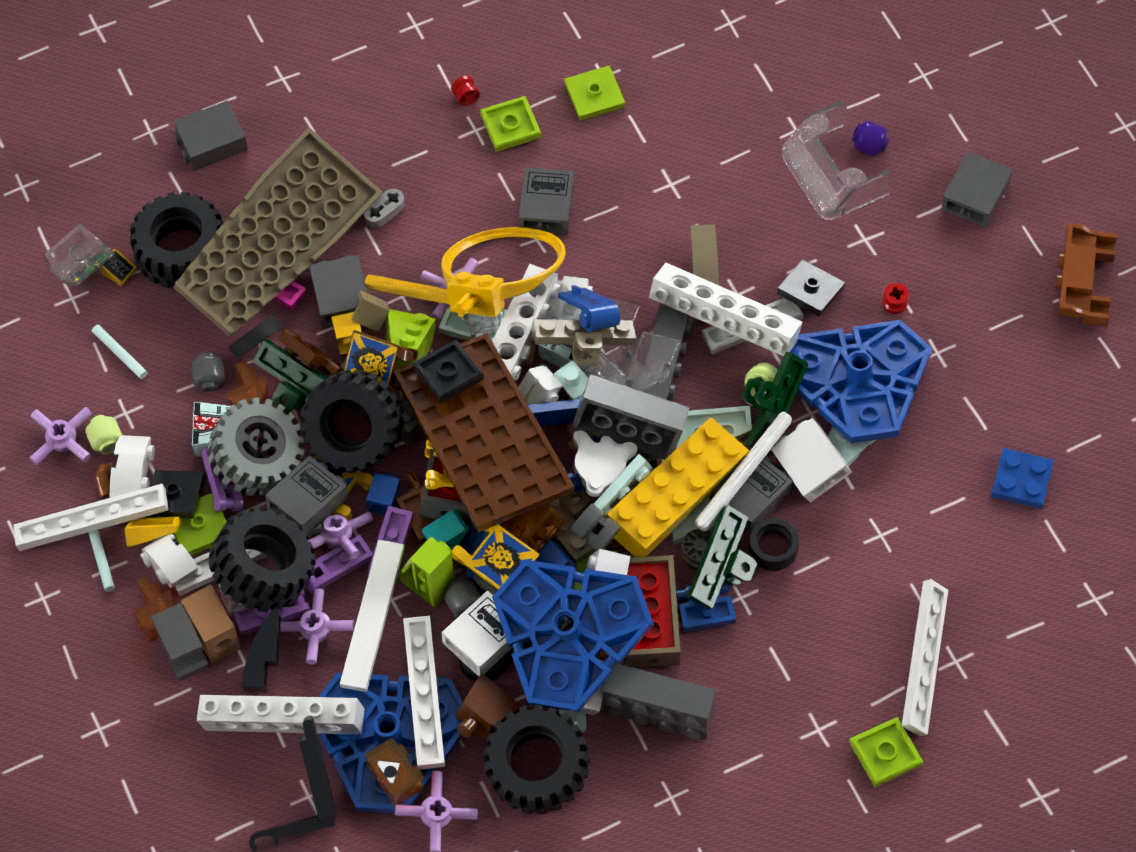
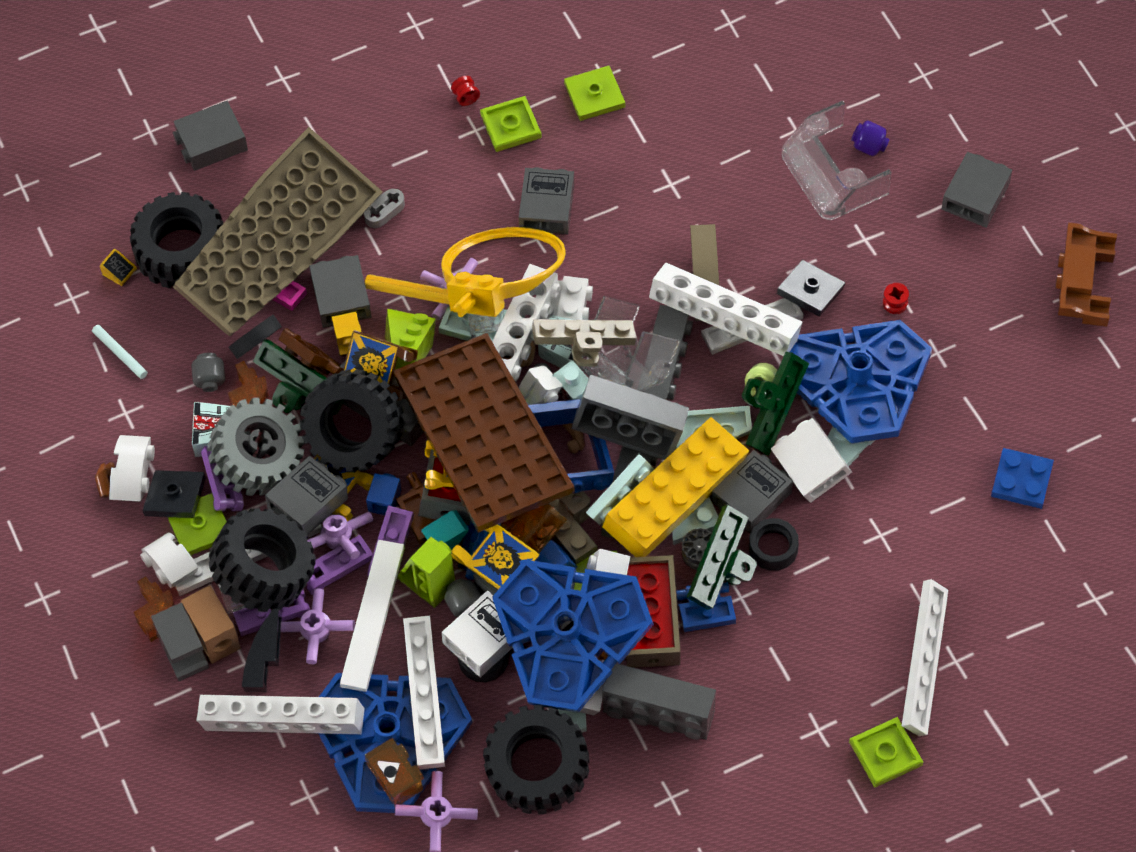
white plate [14,484,168,551] -> none
lavender bar [29,407,92,465] -> none
clear slope [44,224,114,286] -> none
yellowish green head [85,415,122,454] -> none
light aqua bar [88,530,115,592] -> none
yellow slope [125,516,181,547] -> none
black hinge [249,716,337,852] -> none
dark tan panel [352,291,390,332] -> none
black plate [412,339,484,404] -> none
reddish brown torso [455,674,521,739] -> none
blue door [558,285,620,332] -> none
dark grey wheel [571,503,621,551] -> none
white tile [573,430,637,497] -> none
white axle [695,412,792,531] -> none

